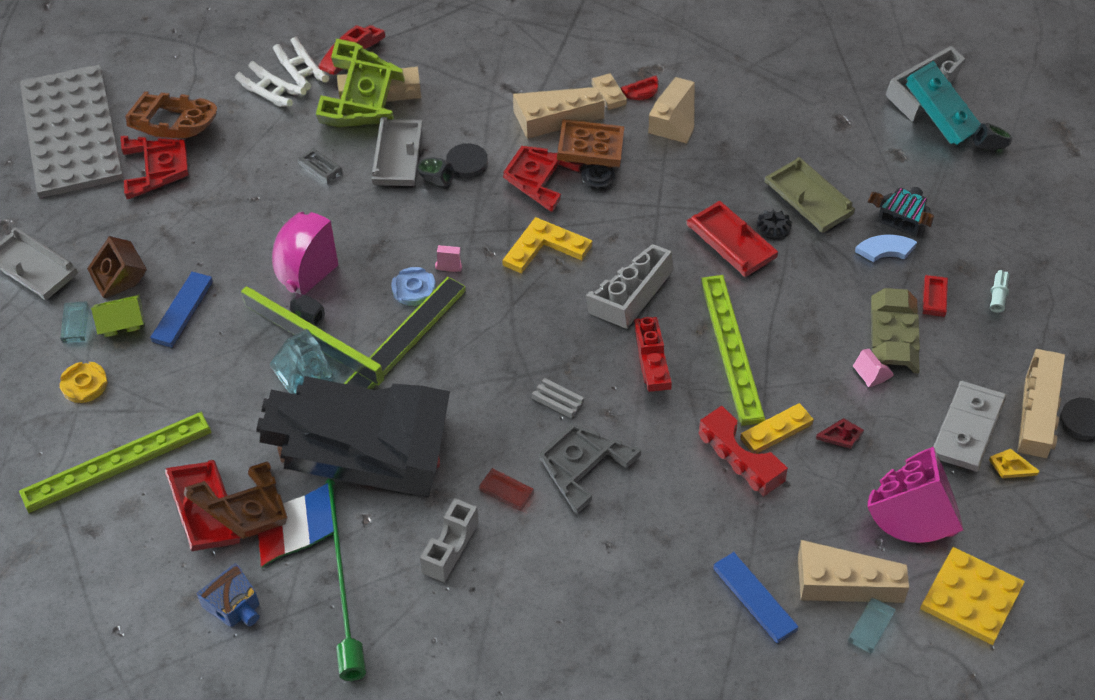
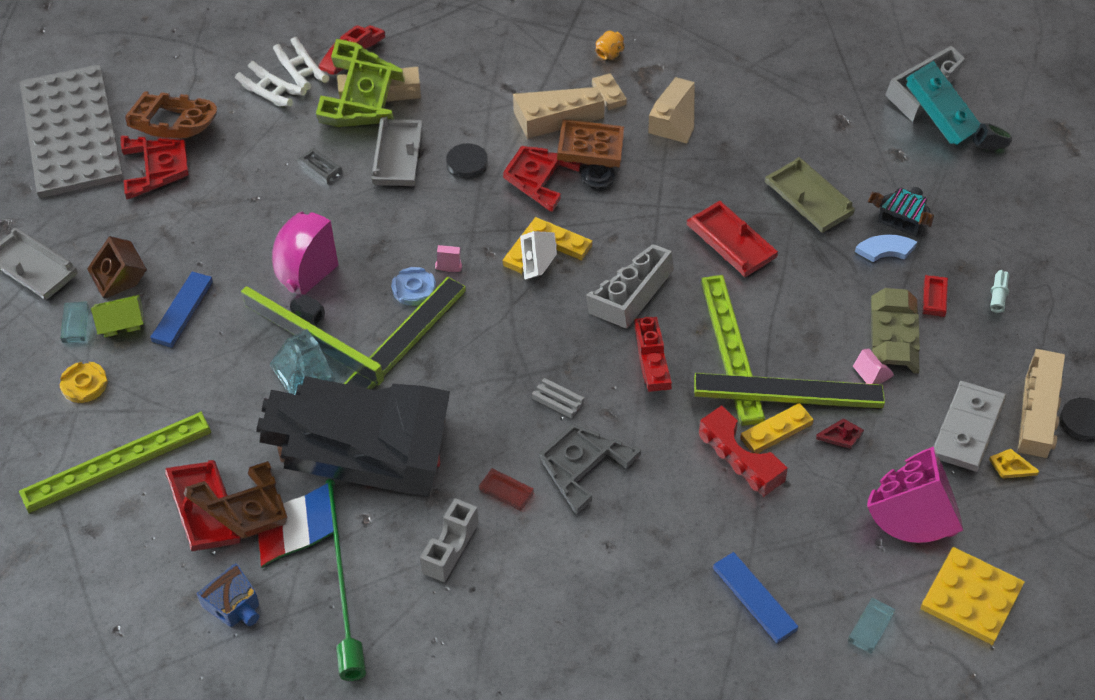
black rock [417,157,454,186] -> none
red tile [620,76,659,100] -> none
black gear [757,208,792,238] -> none
tan wedge [798,540,909,603] -> none
none -> white slope [520,231,557,280]
none -> light orange head [595,31,625,60]
none -> black tile [694,373,885,409]

